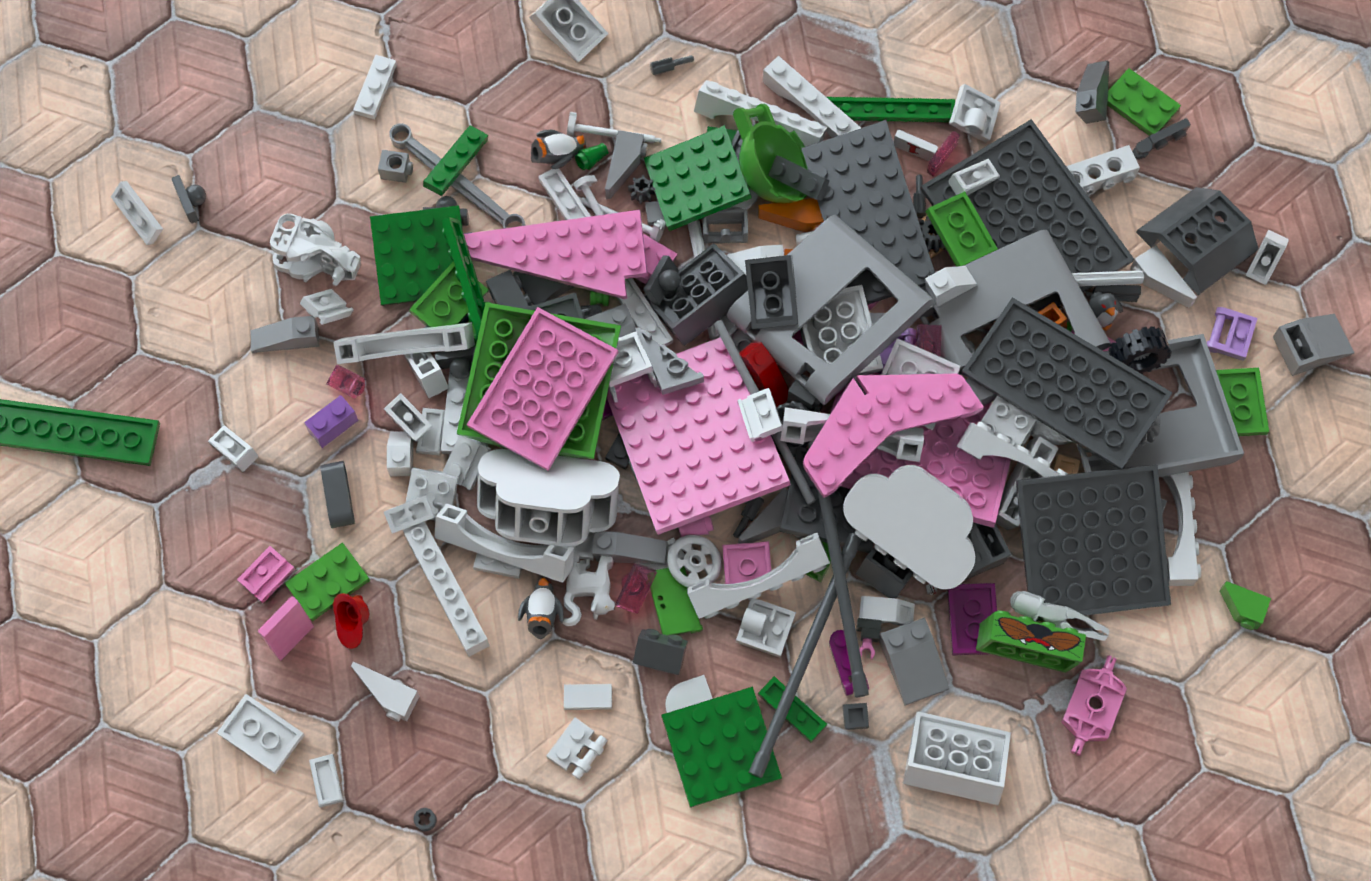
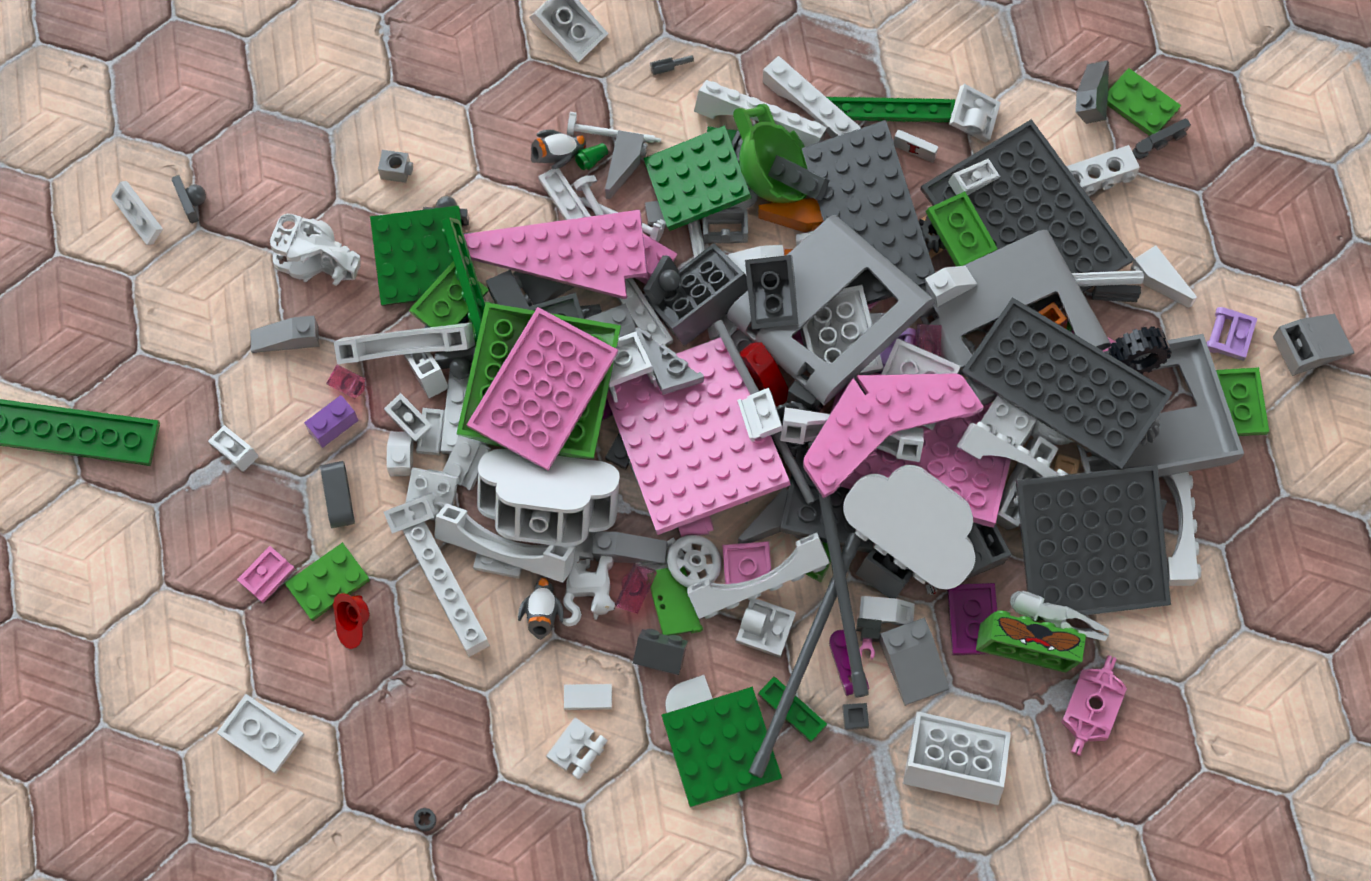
bright pink tile [258,596,314,661] -> none
white plate [300,289,353,325] -> none
white tile [309,754,344,808] -> none
white slope [351,662,420,722] -> none
white plate [353,55,397,120] -> none
light grey piece [389,123,526,229] -> none
green plate [423,125,488,196] -> none
bright green wheel [590,291,610,306] -> none
dark grey gear [628,175,656,205] -> none
dark grey axle [733,497,764,538] -> none
dark grey axle [913,174,926,218] -> none
clear pink tile [927,131,960,177] -> none
dark grey animal [1088,292,1123,331] -> none
dark grey slope [1136,187,1258,295] -> none
bright green slope [1220,581,1271,630] -> none
white slope [1246,230,1289,285] -> none

